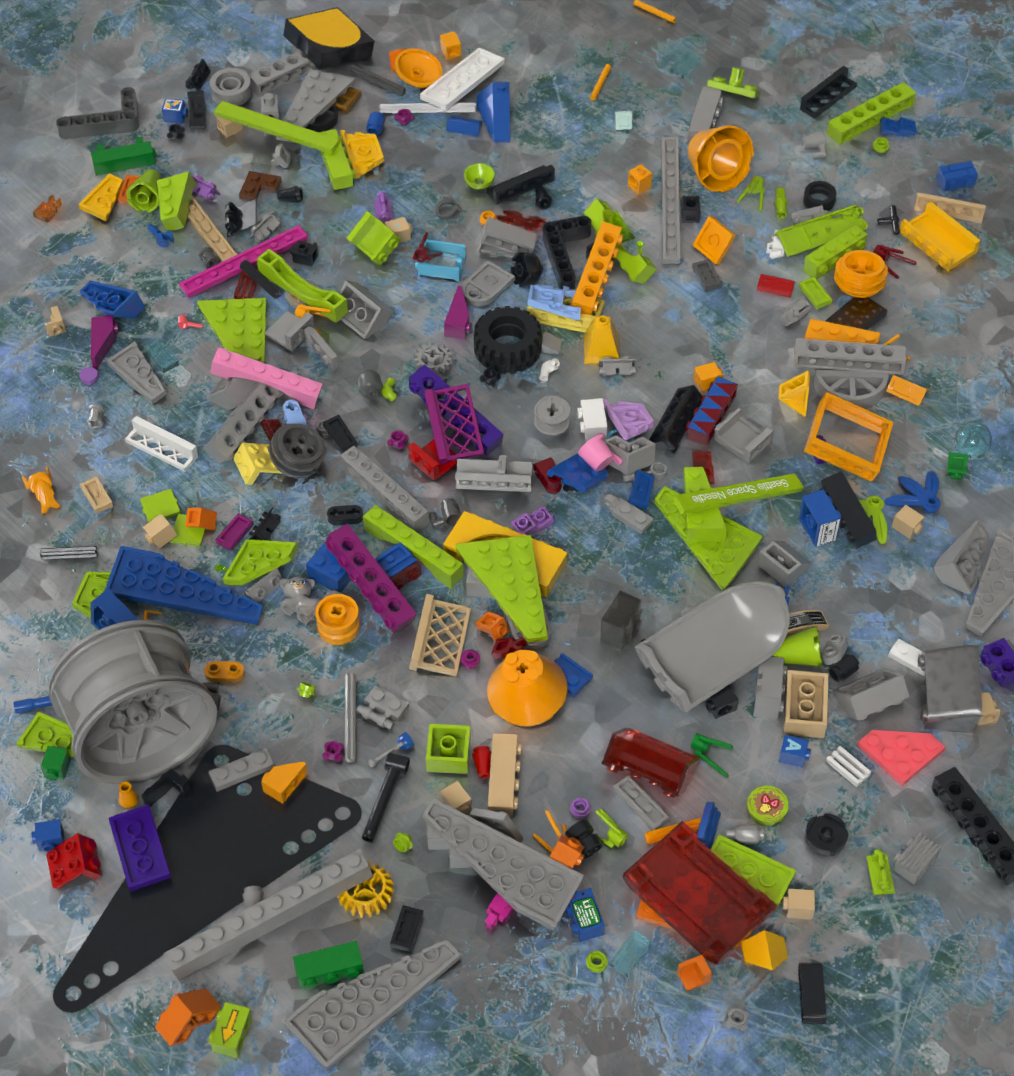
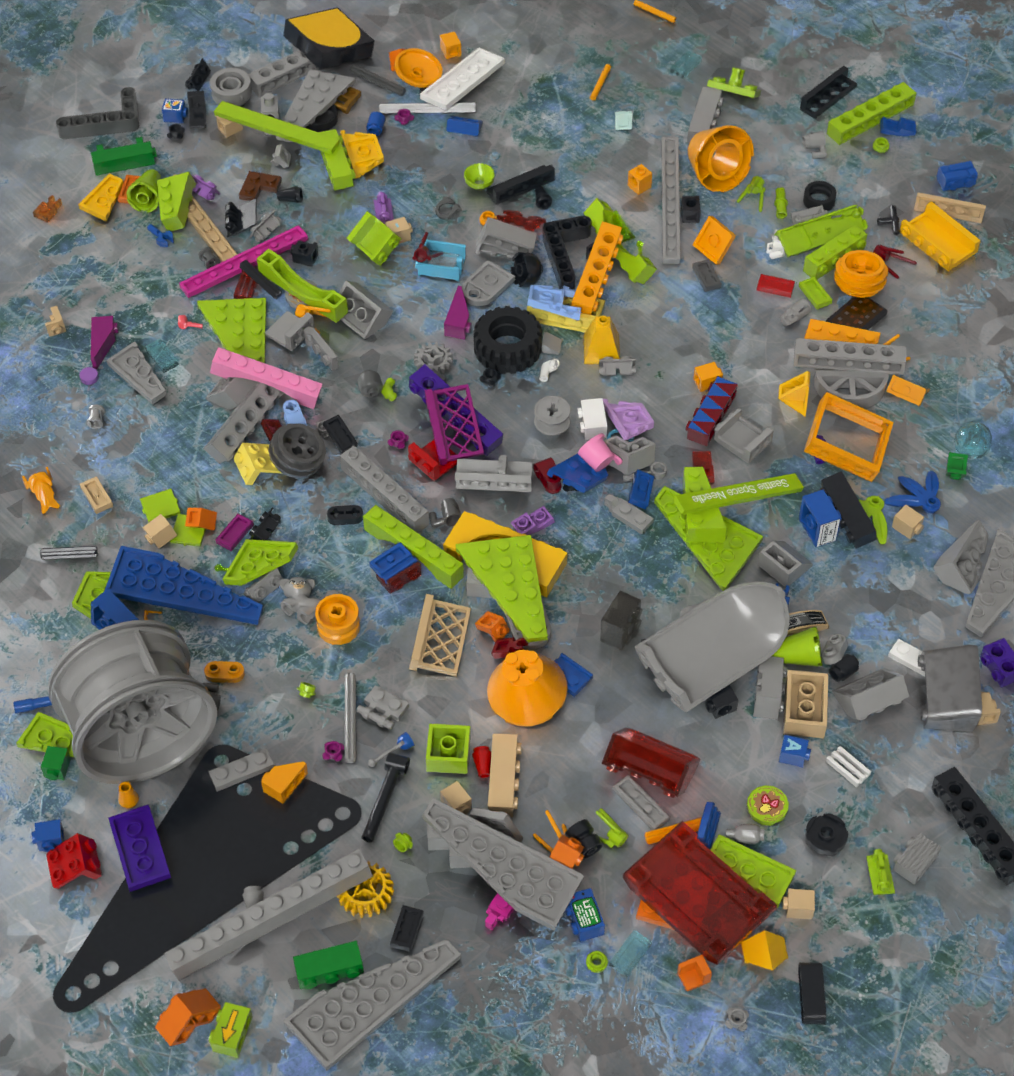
blue wedge [79,280,145,319] -> none
white fence [125,416,198,472] -> none
black bracket [141,768,192,807] -> none
blue brick [306,541,361,592] -> none
magenta brick [325,523,417,633] -> none
magenta plate [460,650,480,669] -> none
blue wedge [477,82,510,143] -> none
medium lavender plate [570,798,591,818] -> none
black fence [649,385,703,450] -> none
green plant [691,733,733,778] -> none
coral plate [857,730,946,786] -> none

